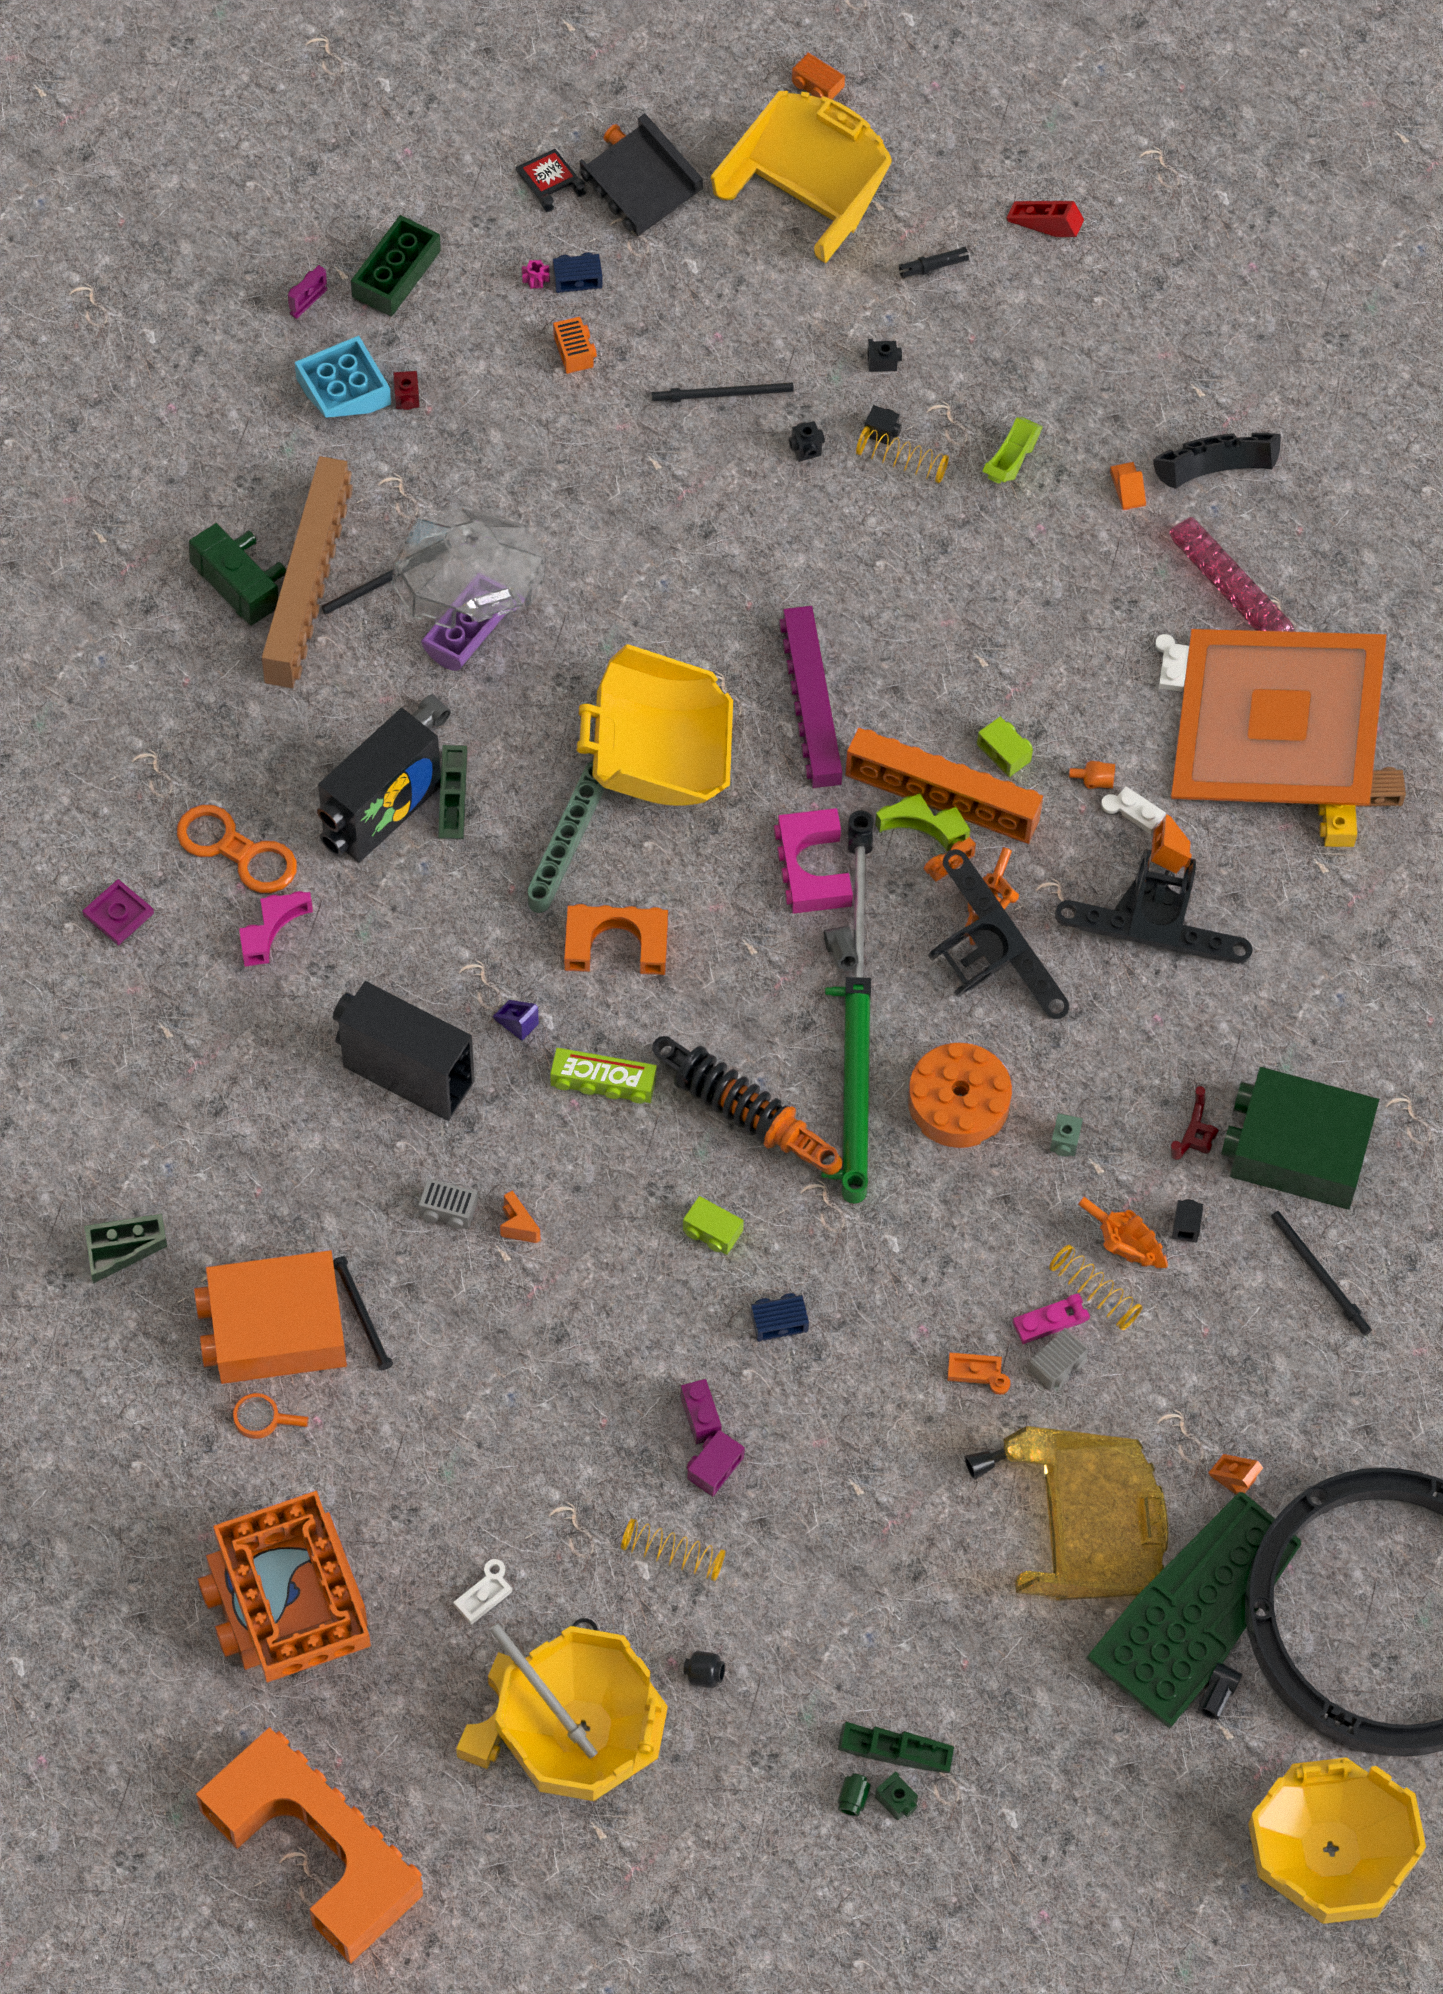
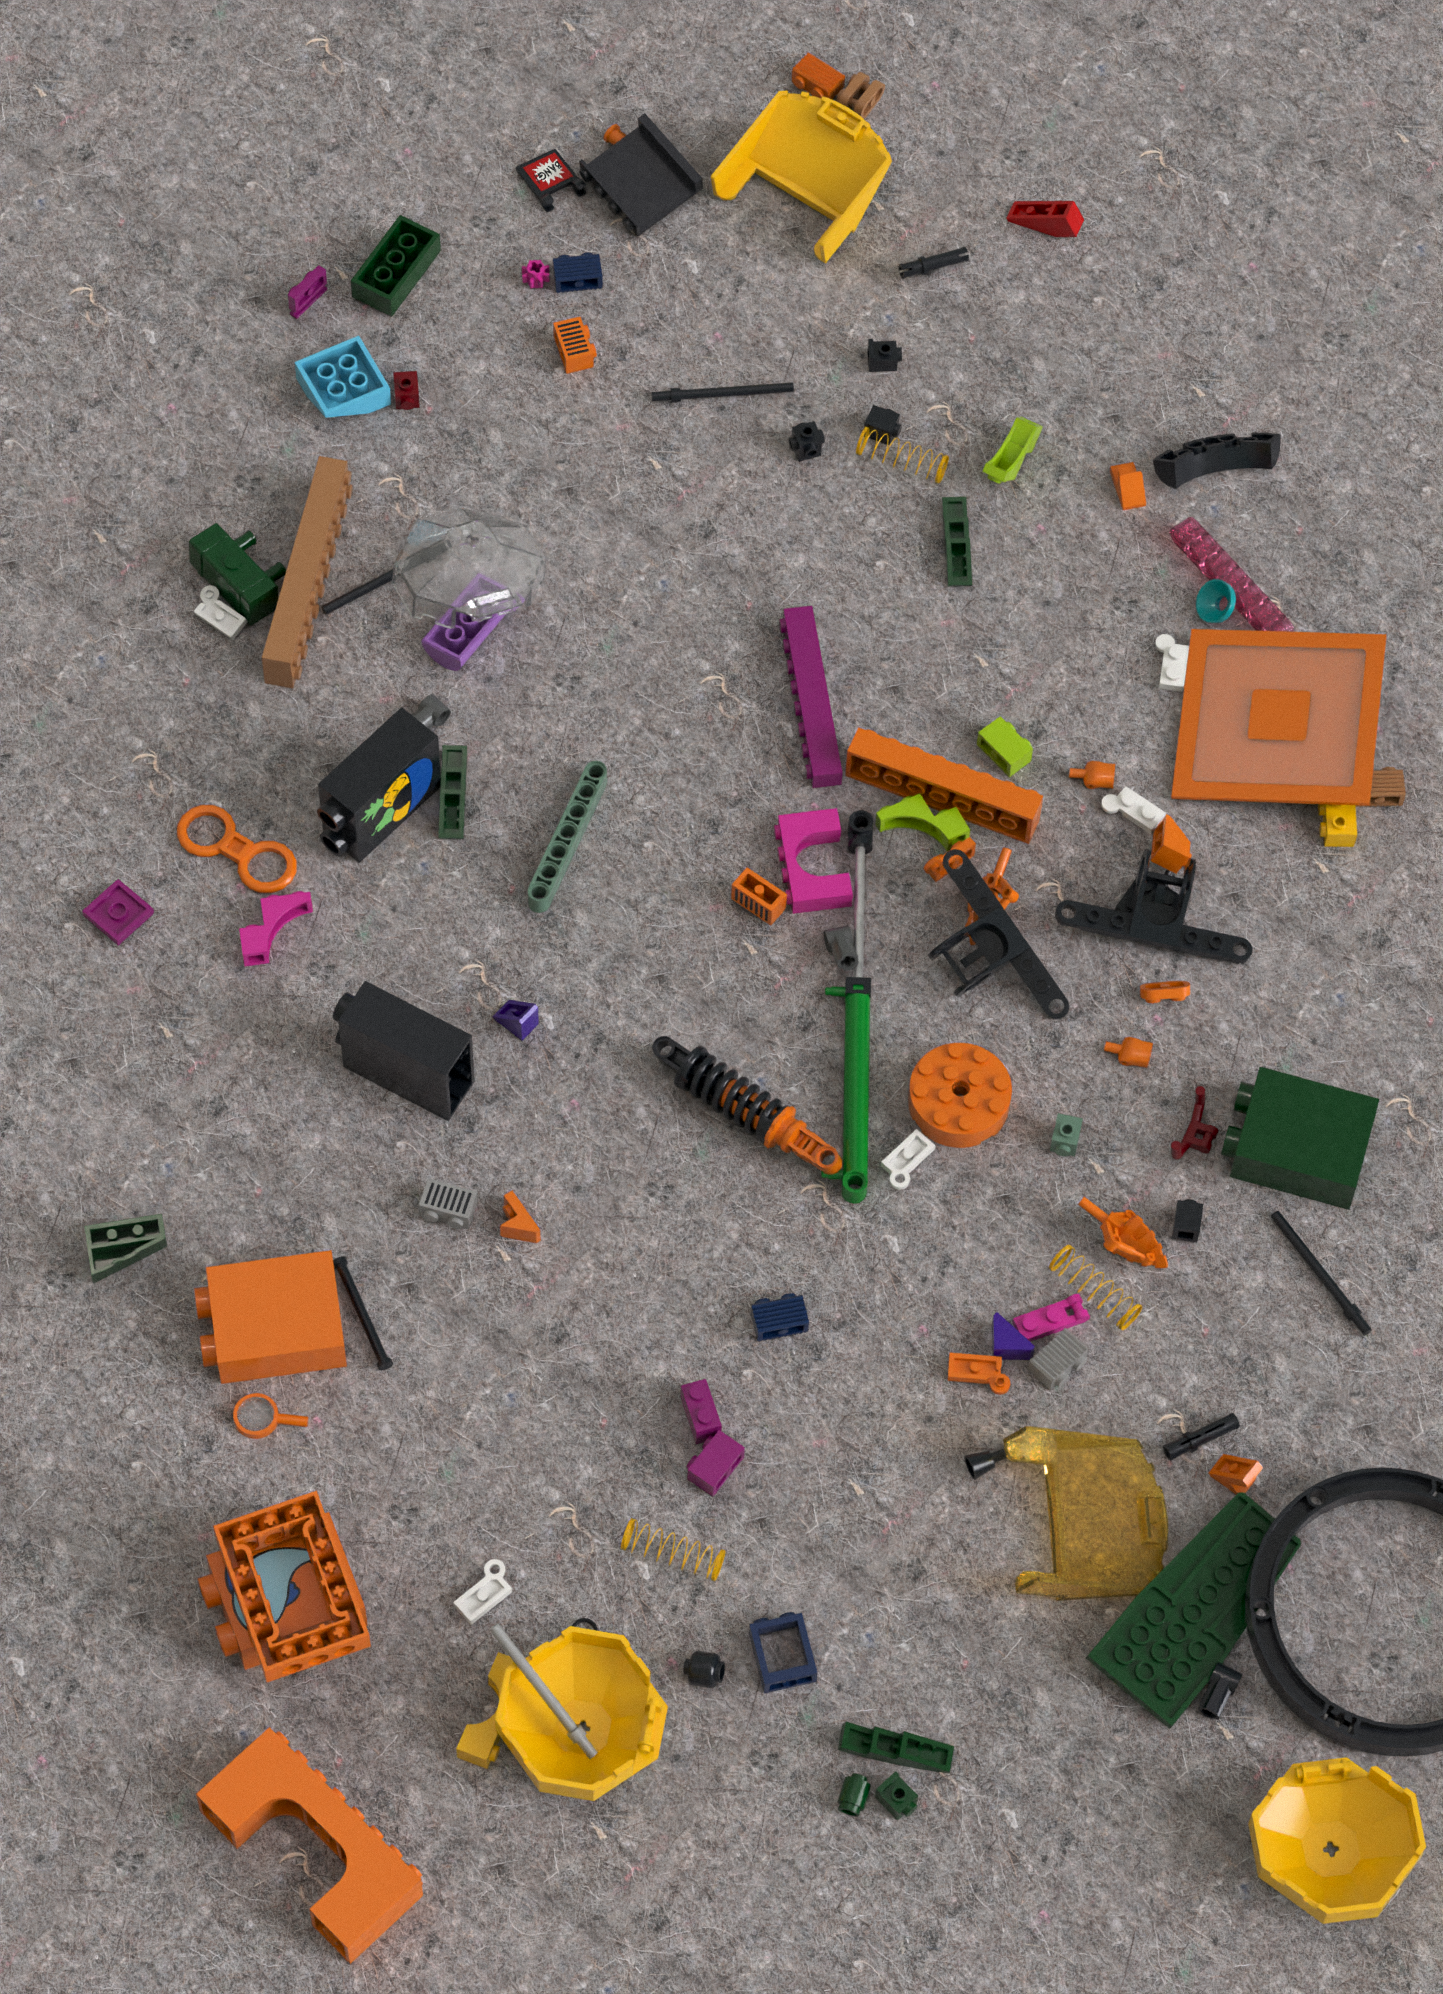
lime brick [550,1047,657,1104] -> none
orange arch [564,904,668,975] -> none
yellow windscreen [576,644,733,806] -> none
lime brick [683,1196,744,1255] -> none
none -> white hinge [194,585,248,640]
none -> orange brick [731,867,787,926]
none -> dark blue window [749,1612,818,1694]
none -> medium nougat brick [836,72,885,119]
none -> white hinge [881,1129,935,1190]
none -> dark green slope [942,497,972,587]
none -> dark purple slope [992,1312,1035,1360]
none -> orange piece [1104,1037,1153,1068]
none -> orange plate [1140,981,1190,1003]
none -> black pin [1163,1413,1240,1461]
none -> teal piece [1196,579,1236,623]

